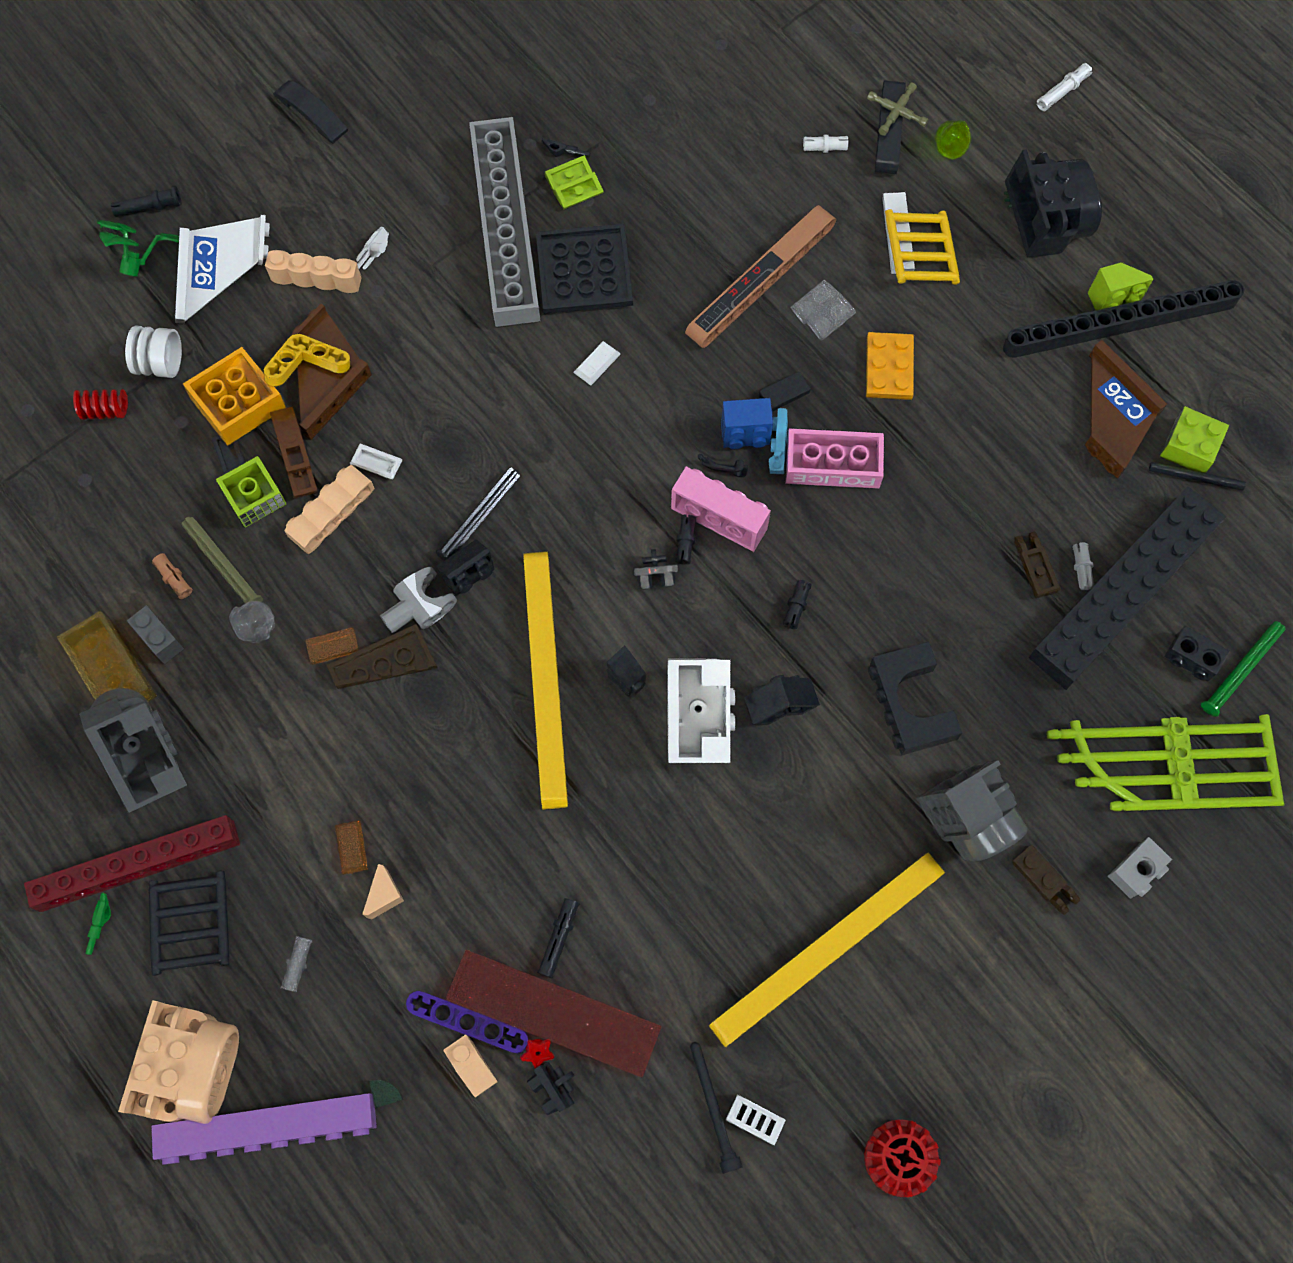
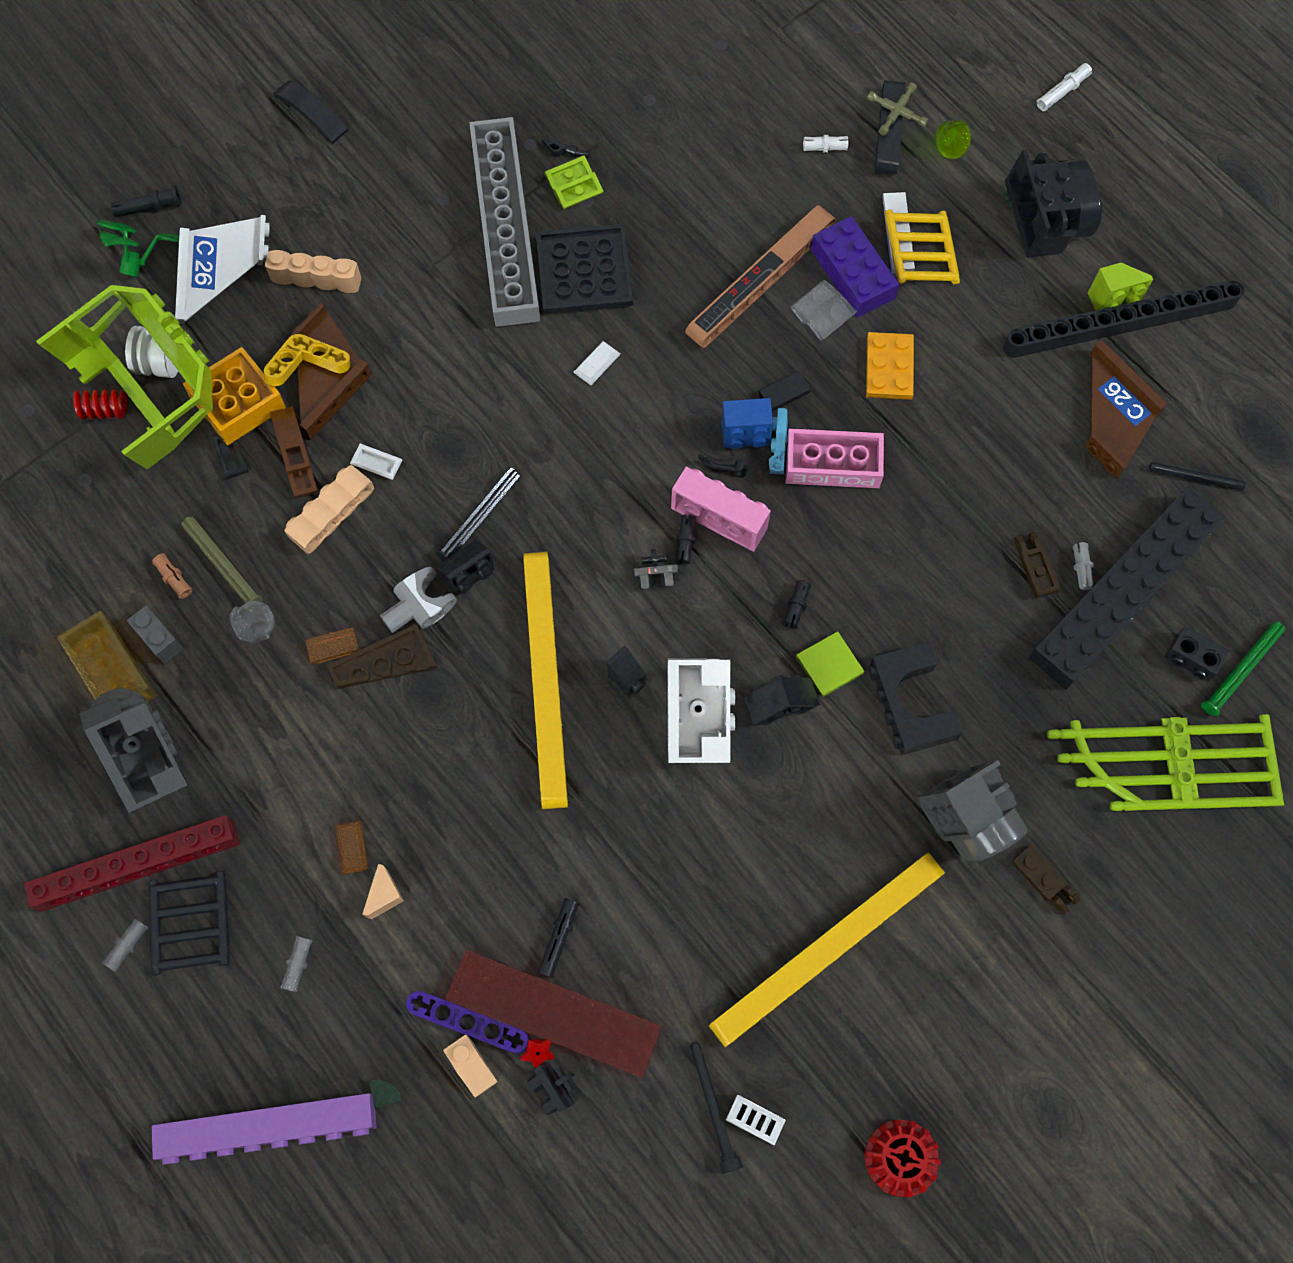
green hand [85,893,111,955] -> none
light nougat brick [118,1000,239,1124] -> none
lime brick [216,456,286,527] -> none
white piece [356,227,389,269] -> none
light grey brick [1108,837,1172,899] -> none
lime brick [1160,406,1229,473] -> none
none -> lime windscreen [36,285,213,470]
none -> clear pin [101,918,148,972]
none -> lime tile [796,632,864,698]
none -> dark purple brick [811,216,899,318]

